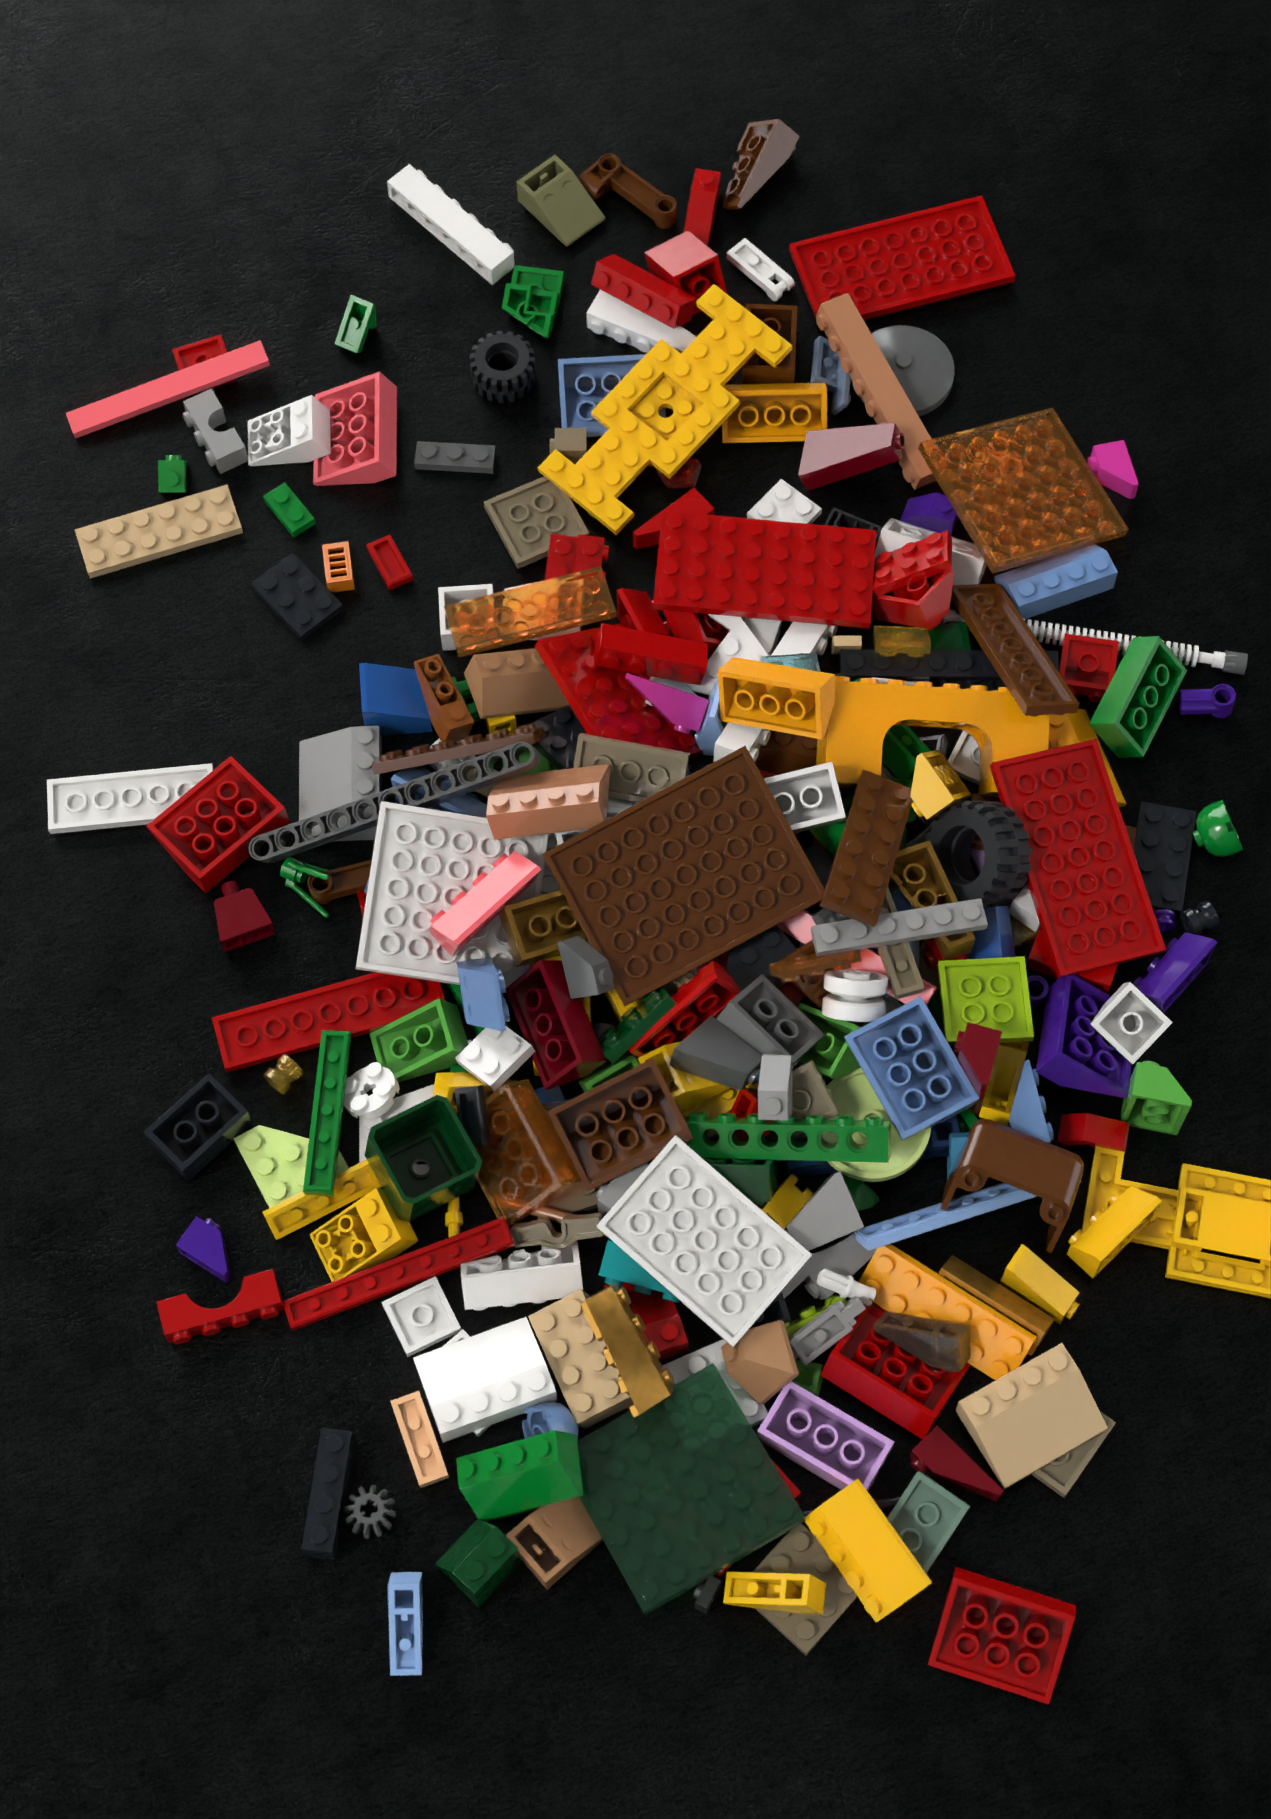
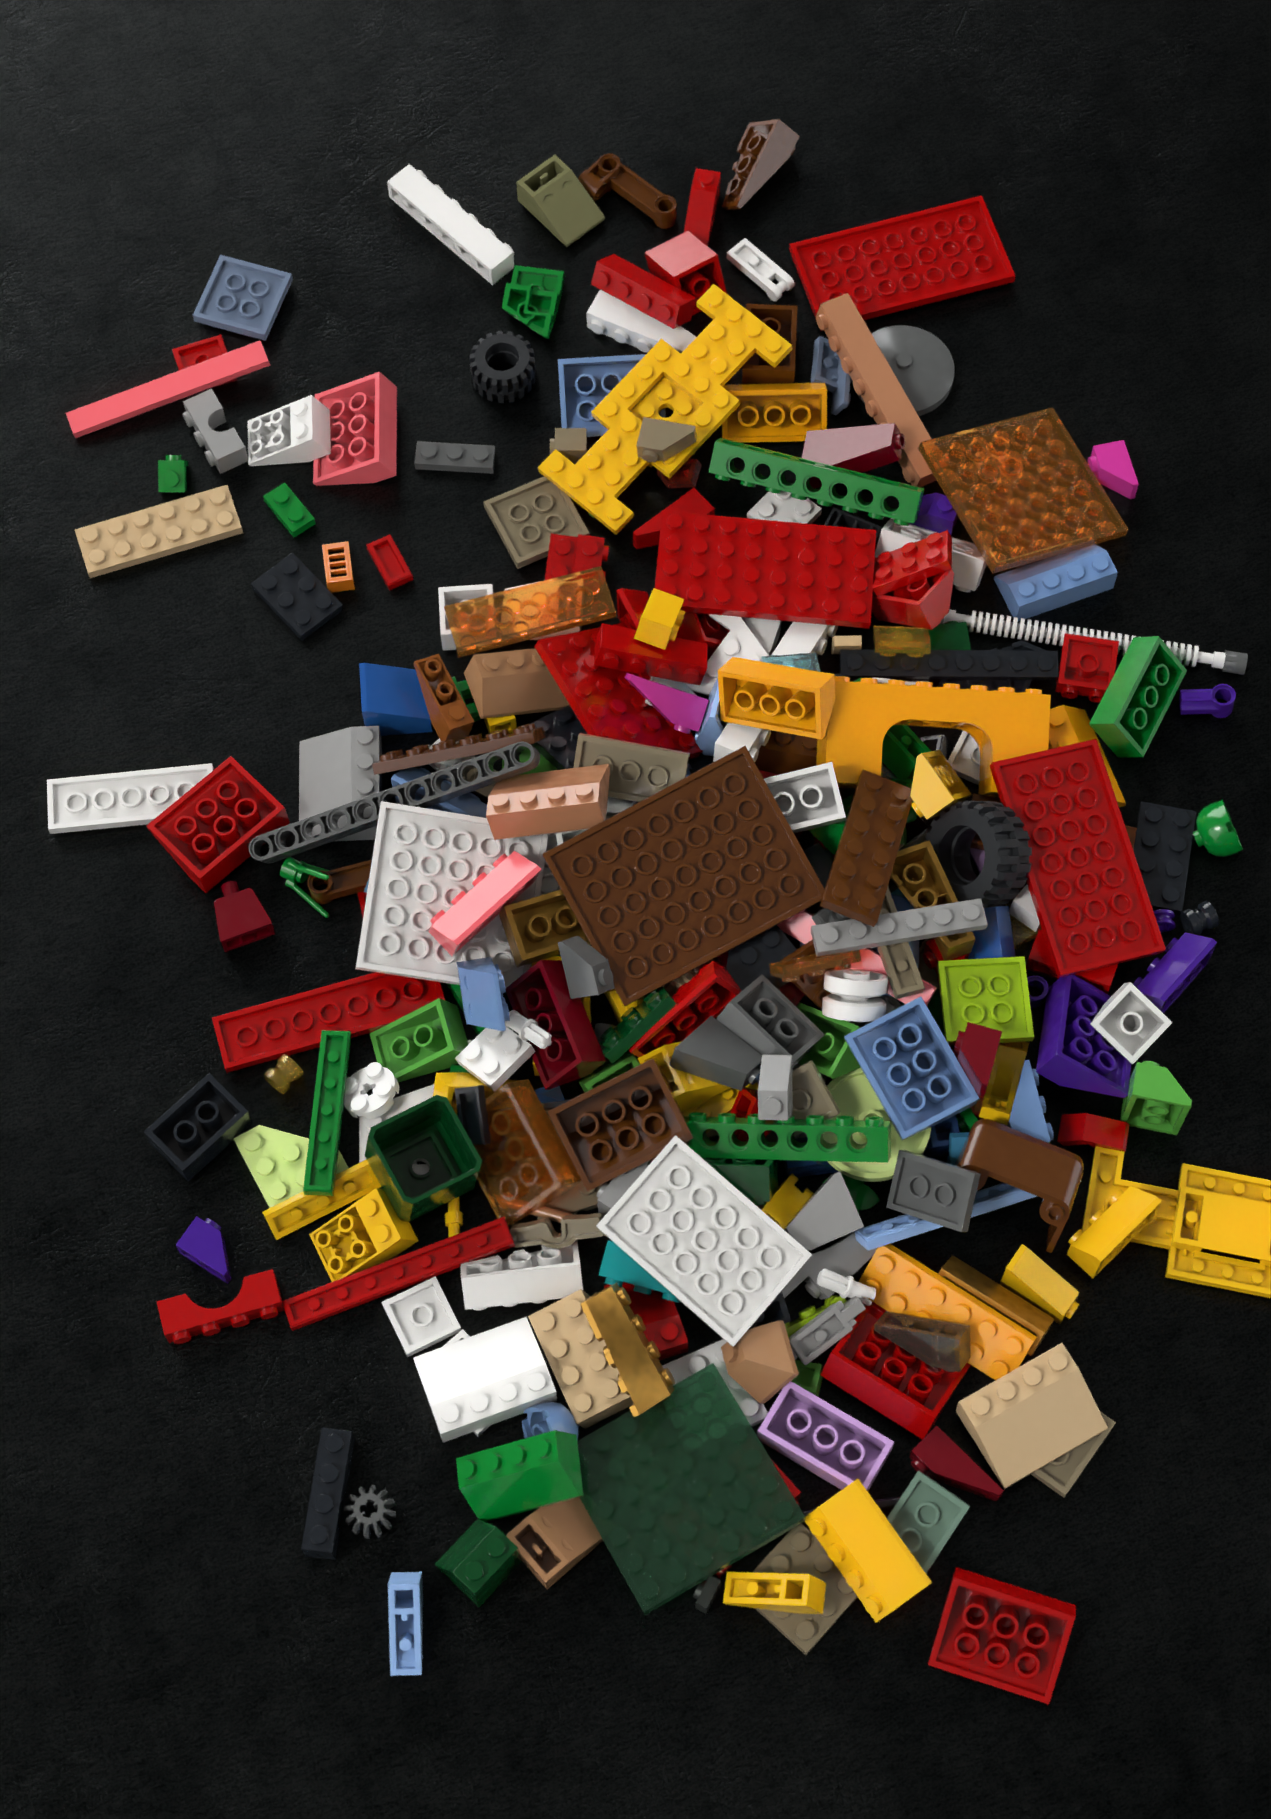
slope [334,295,376,353] -> none
light nougat plate [390,1391,449,1488] -> none
reddish brown plate [951,583,1079,717] -> none
none -> sand blue plate [193,255,293,341]
none -> white axle [505,1010,552,1049]
none -> yellow brick [634,588,686,650]
none -> dark tan slope [636,417,697,462]
none -> green brick [709,438,925,526]
none -> dark grey plate [886,1150,981,1232]

